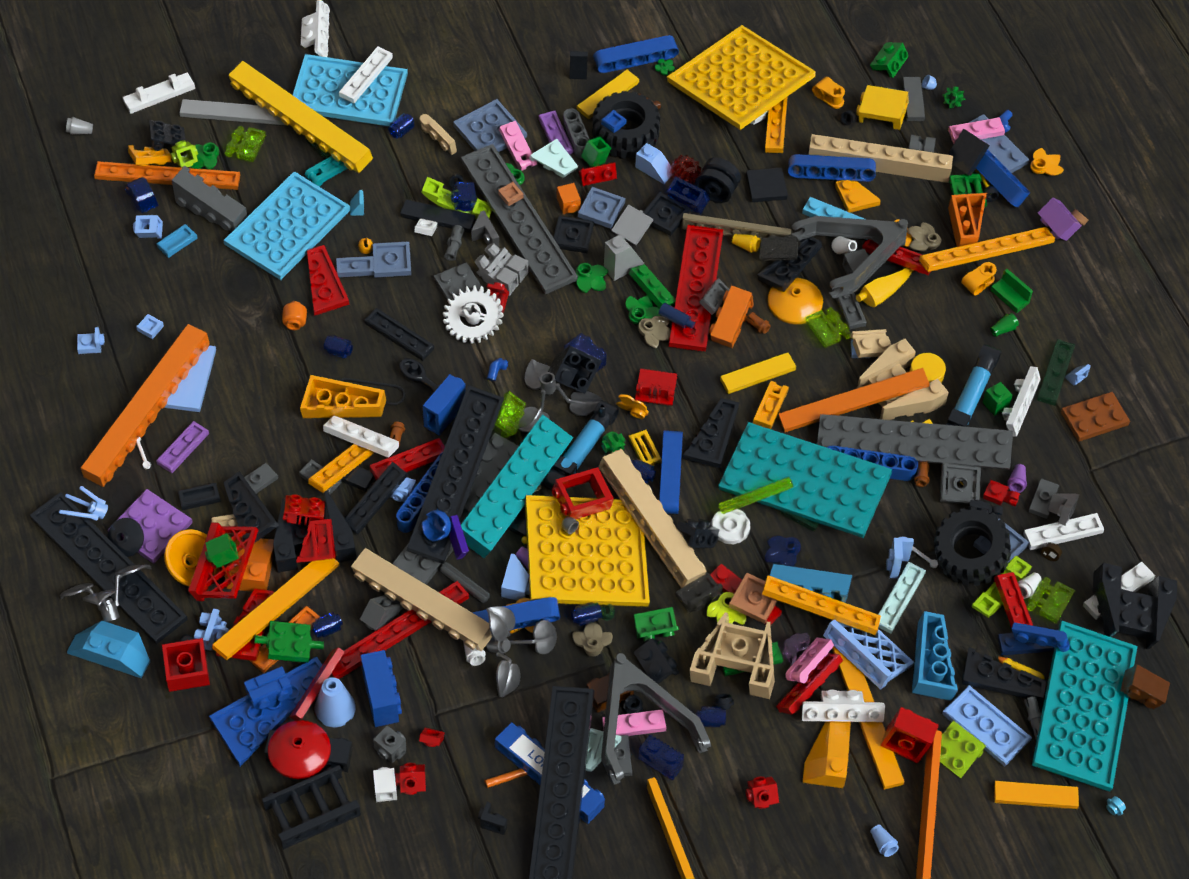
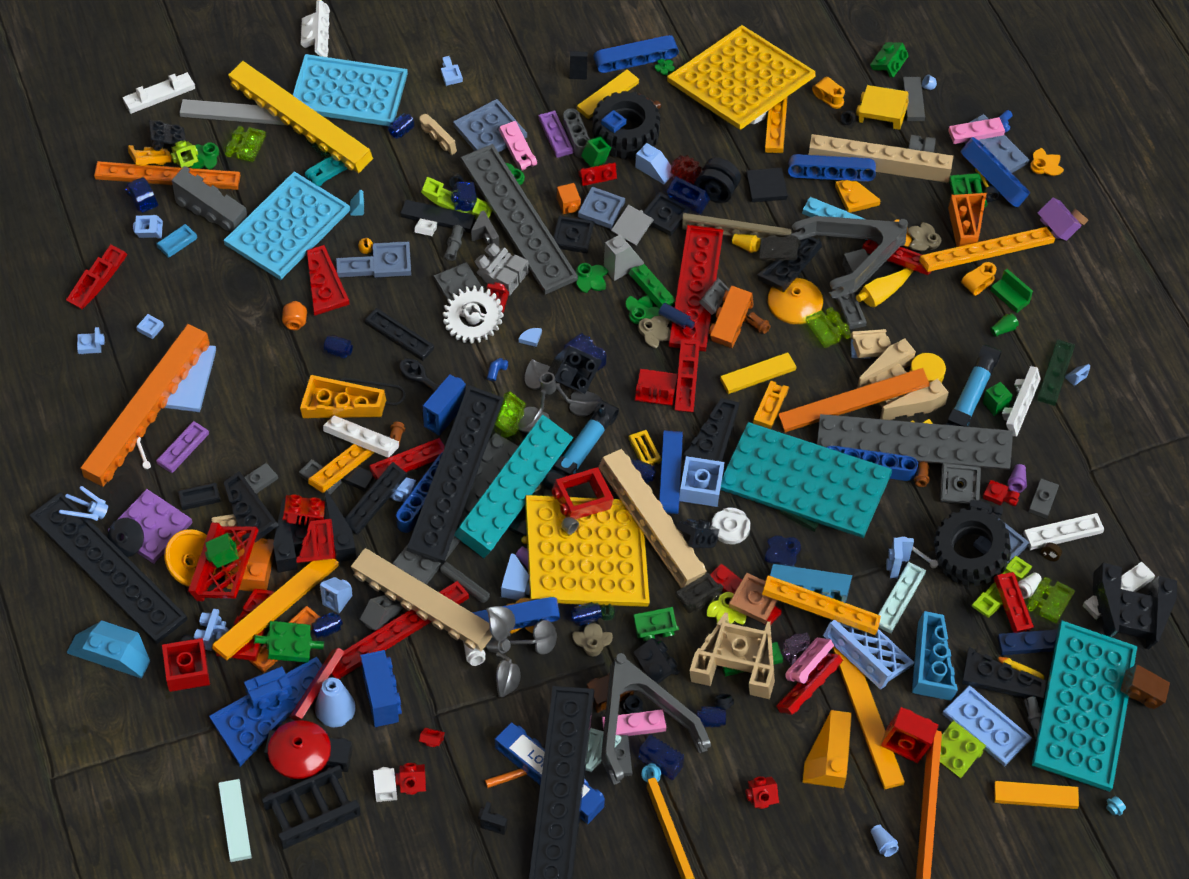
flat silver plant [60,565,151,622] -> none
light grey cone [66,117,93,134] -> none
white plate [339,47,393,103] -> none
dark grey brick [373,725,406,763] -> none
blue hair [422,509,451,542] -> none
dark purple tile [449,515,469,560] -> none
nougat plate [498,182,523,206] -> none
light aqua wing [529,139,578,178] -> none
green gear [601,431,626,454] -> none
light orange plate [616,394,649,419] -> none
clear neon green axle [718,477,793,514] -> none
white bracket [802,690,885,722] -> none
white cone [831,236,857,254] -> none
green gear [942,86,965,108] -> none
black tile [948,129,990,176] -> none
blue plate [1012,622,1070,652] -> none
flat silver slope [1048,493,1079,526] -> none
dark orange plate [1061,392,1130,442] -> none
none -> red slope [66,244,127,309]
none -> light aqua tile [219,779,252,862]
none -> light blue slope [320,577,352,613]
none -> light blue plate [441,56,463,86]
none -> light blue tile [519,328,542,347]
none -> medium azure plate [642,763,661,782]
none -> red slope [675,339,700,412]
none -> light blue brick [679,456,724,507]

